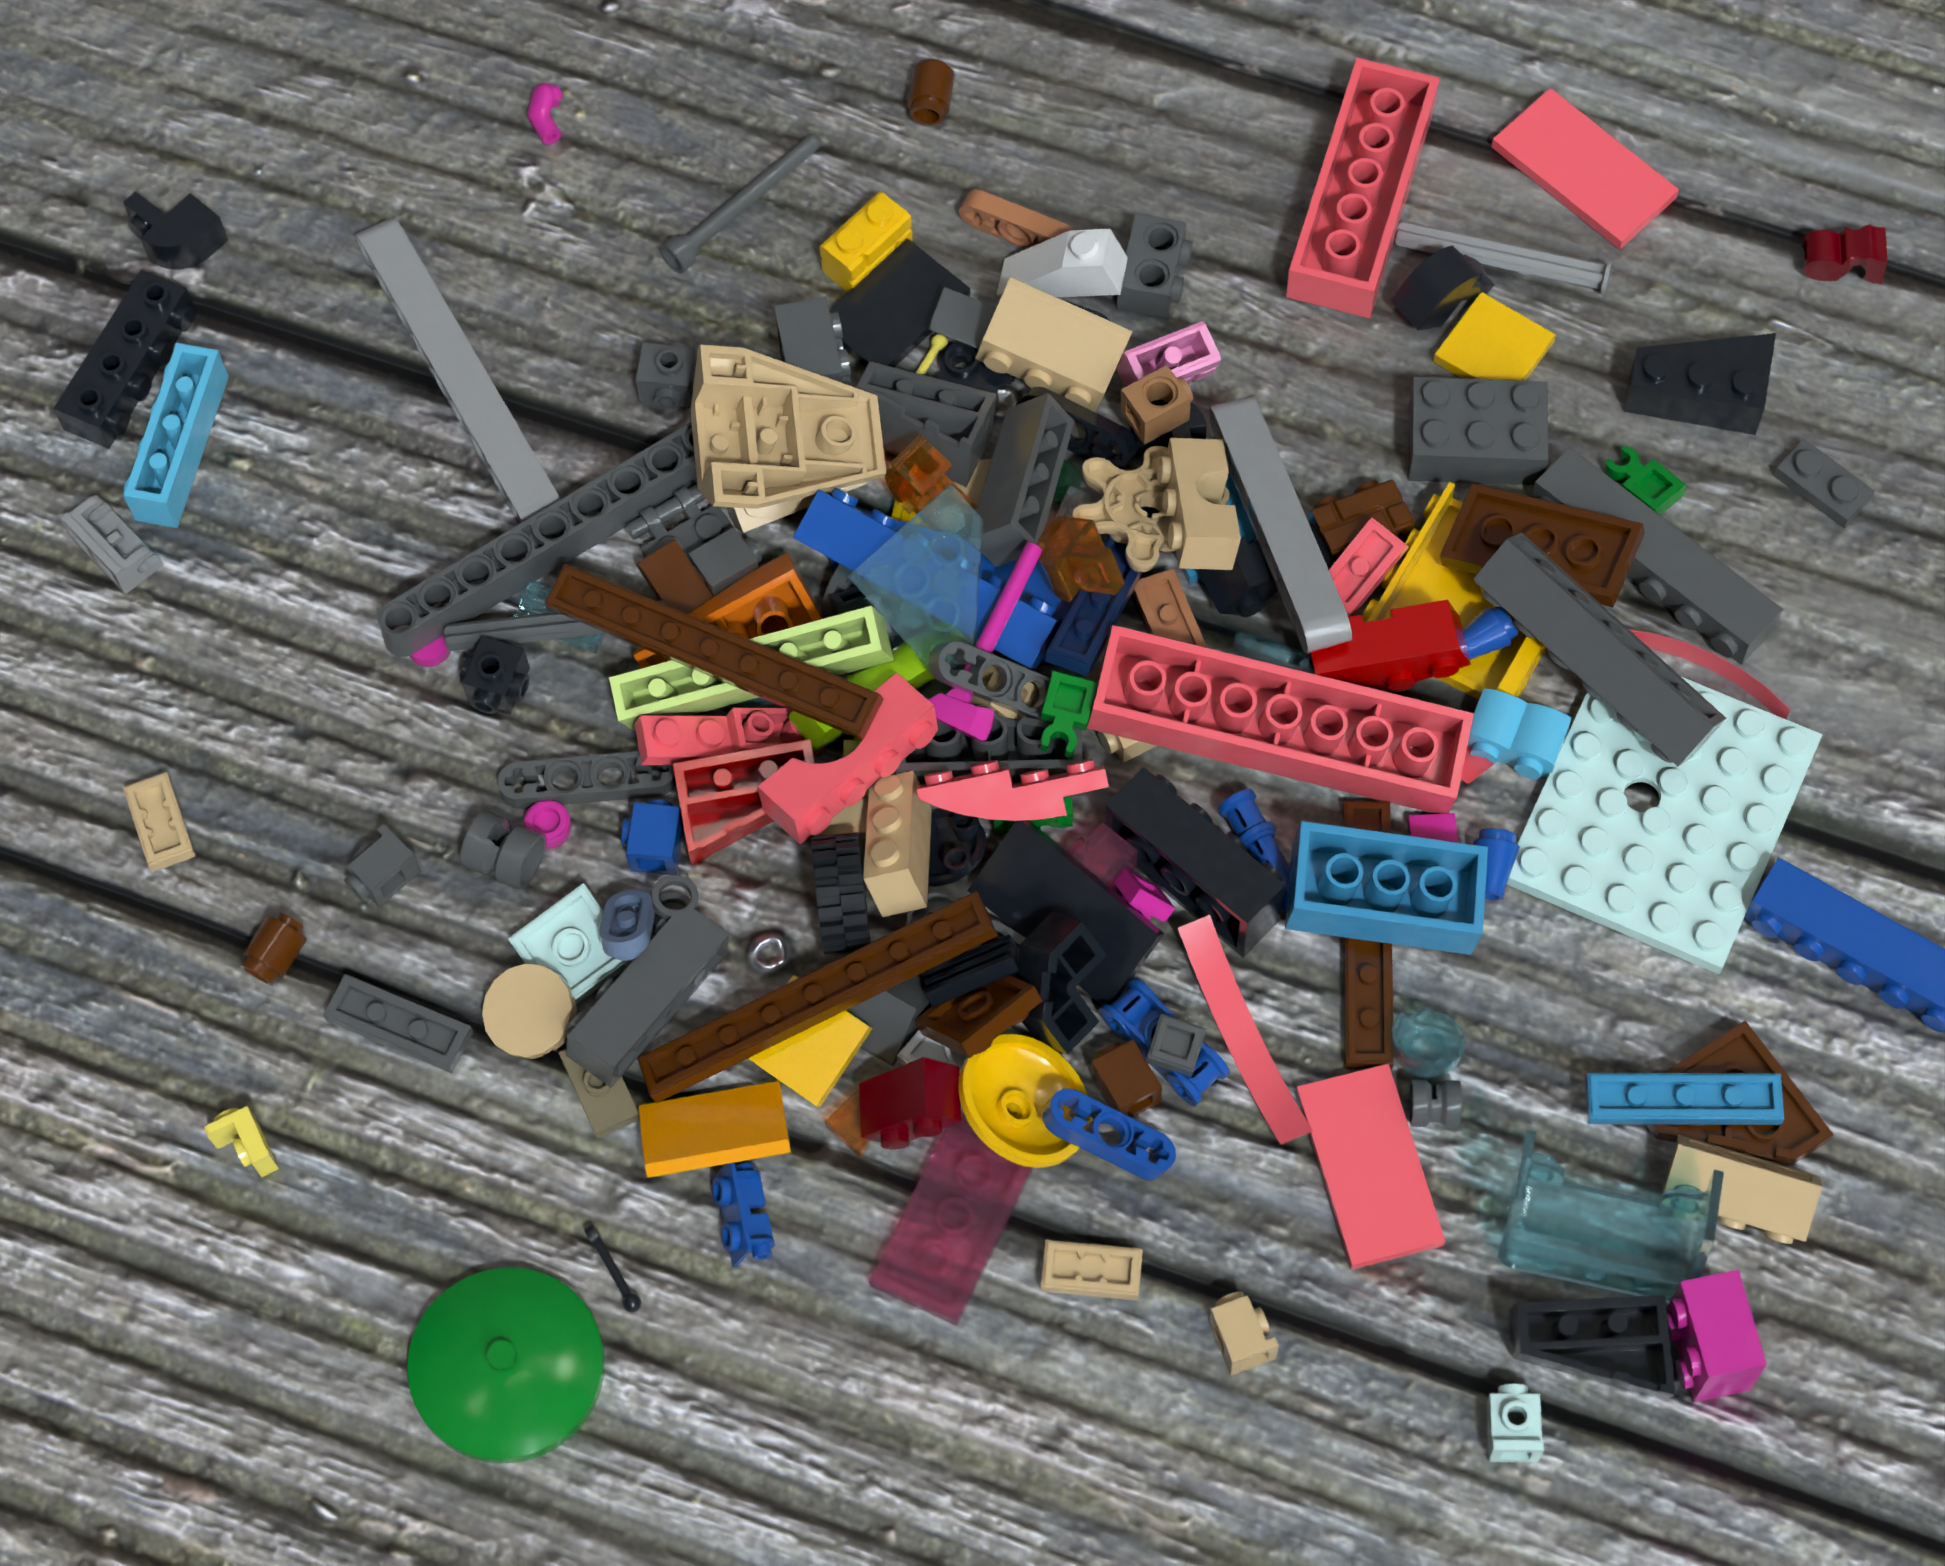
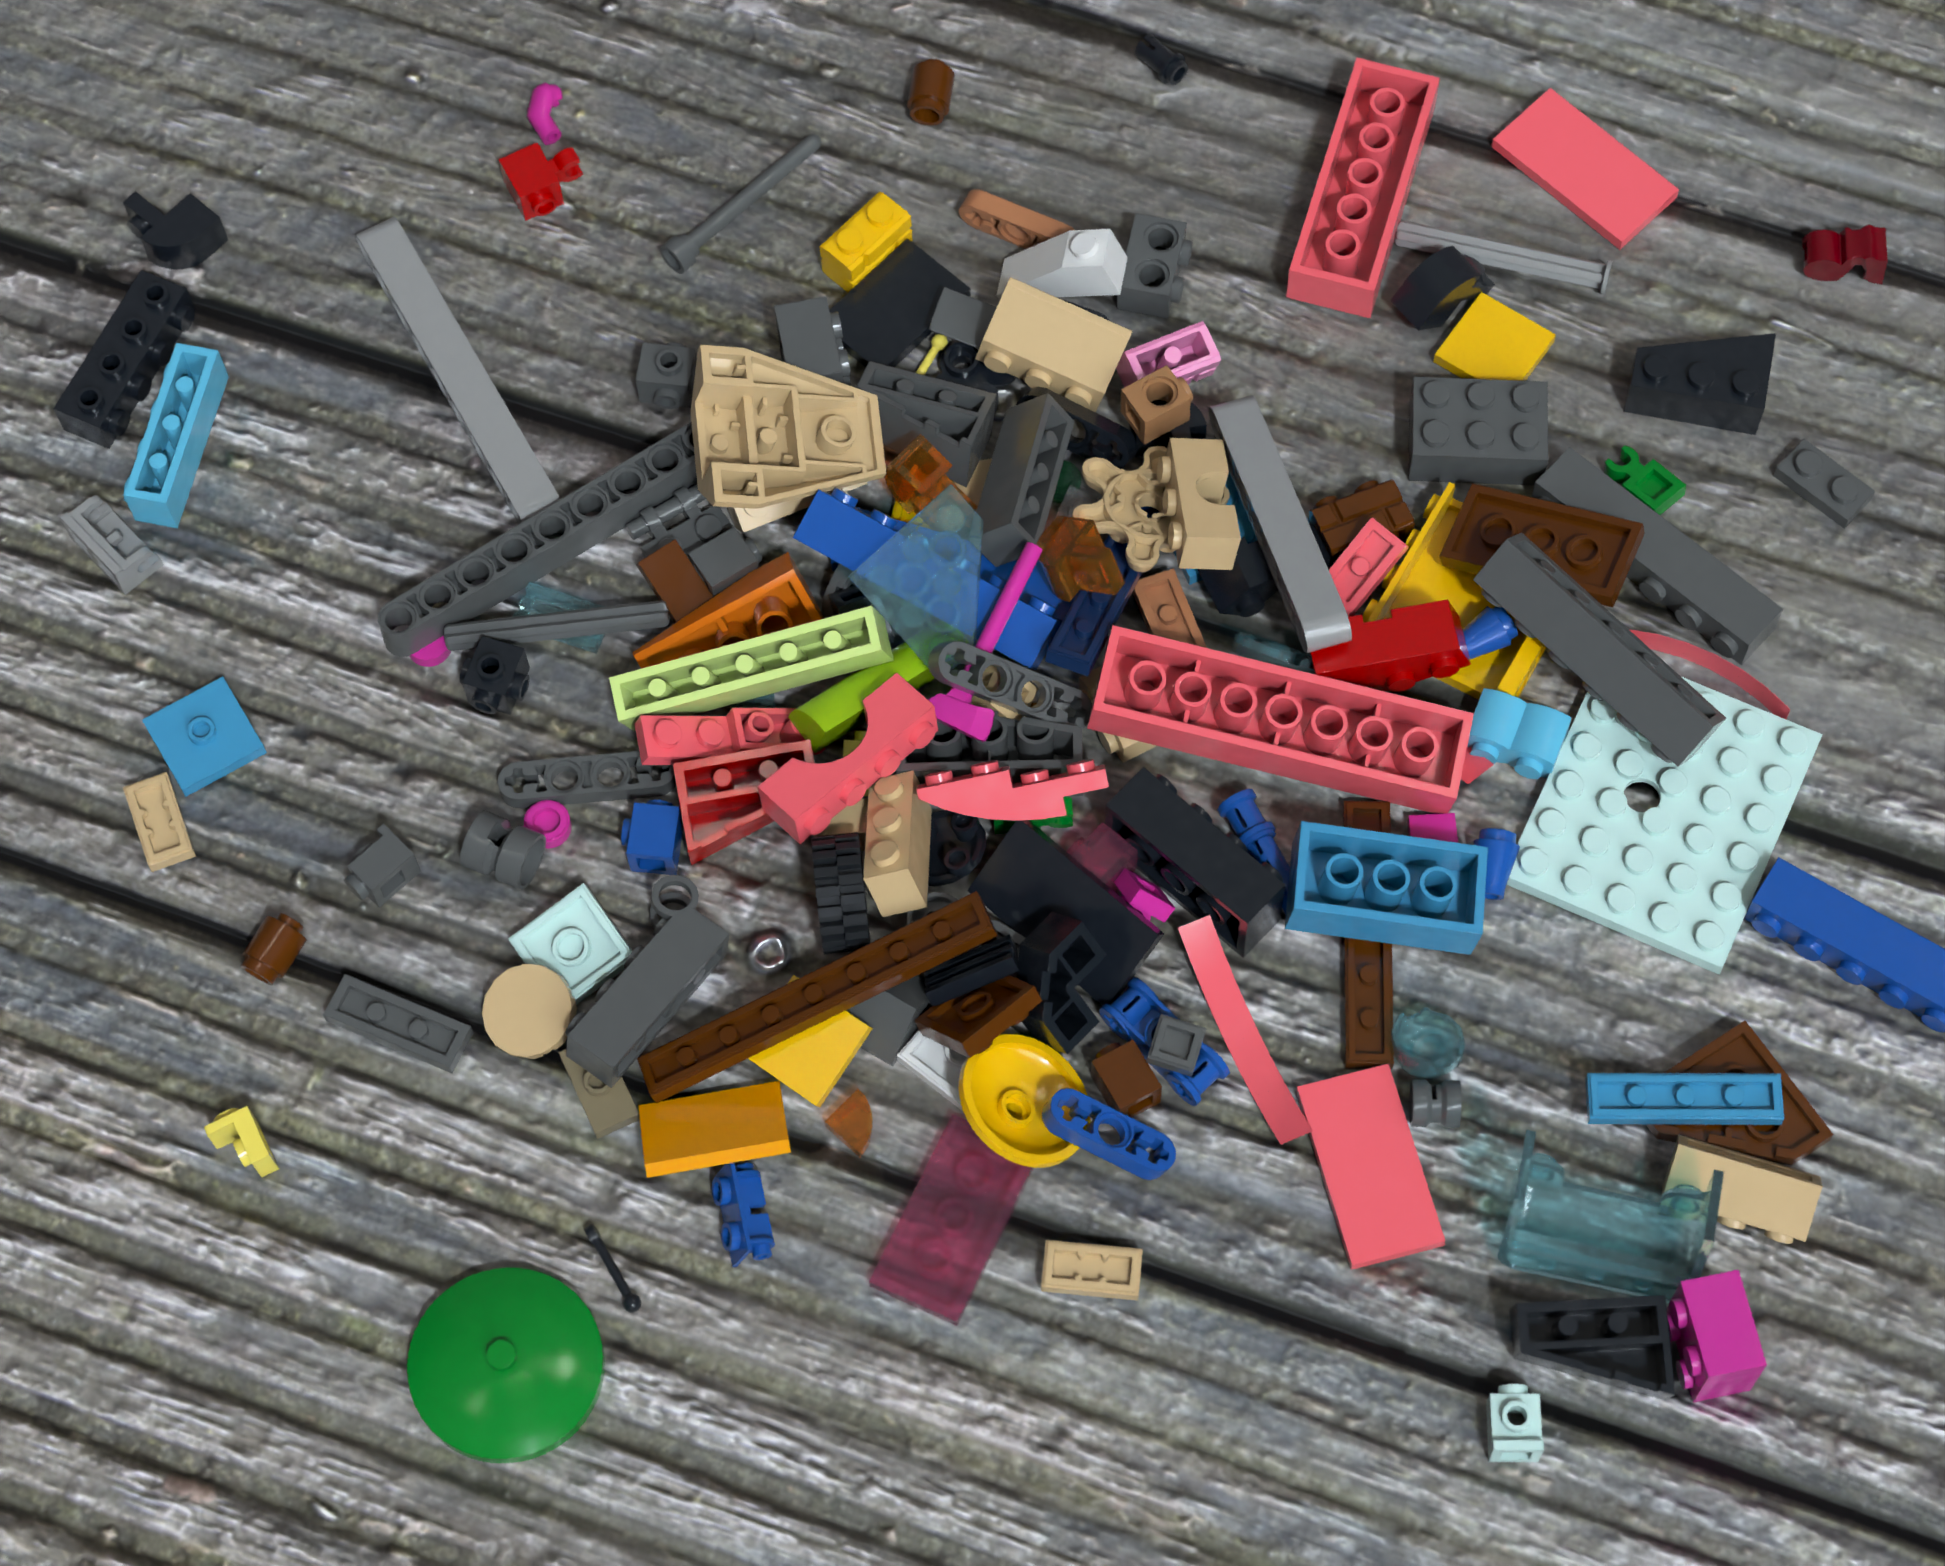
reddish brown tile [544,564,884,740] -> none
sand blue plate [599,890,655,961] -> none
dark red brick [859,1057,961,1150] -> none
green plate [1040,671,1098,758] -> none
tan brick [1209,1292,1279,1375] -> none
none -> dark azure plate [142,676,267,797]
none -> red brick [498,142,583,221]
none -> black pin [1135,34,1188,85]

